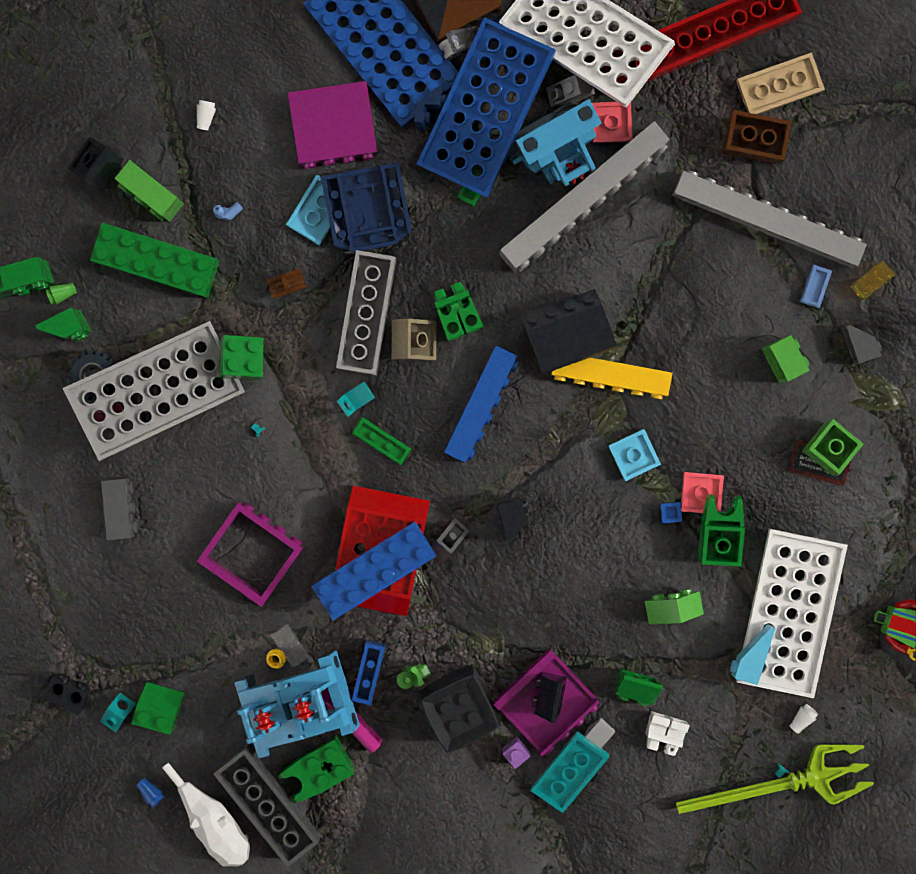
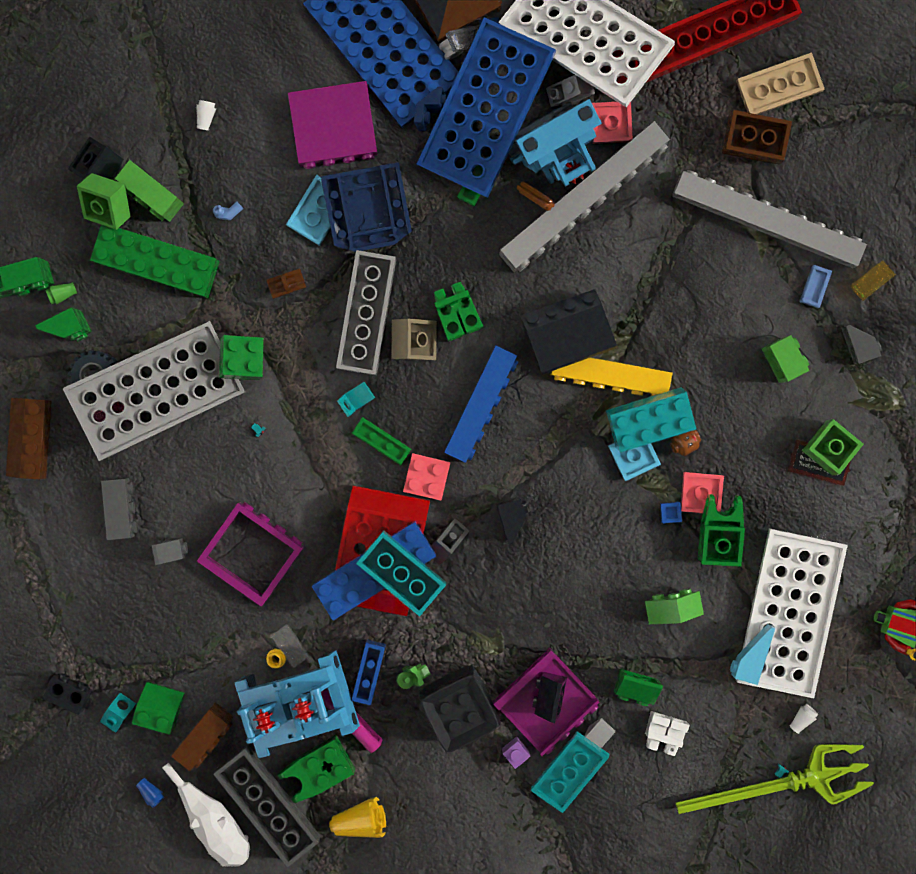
none -> reddish brown slope [6,398,52,479]
none -> bright green brick [77,173,131,230]
none -> dark grey slope [152,538,188,565]
none -> reddish brown brick [171,702,233,771]
none -> yellow cone [329,797,386,838]
none -> teal brick [356,530,446,617]
none -> coral plate [403,453,450,500]
none -> dark orange axle [517,182,555,211]
none -> teal brick [606,387,696,453]
none -> dark orange head [670,430,701,456]

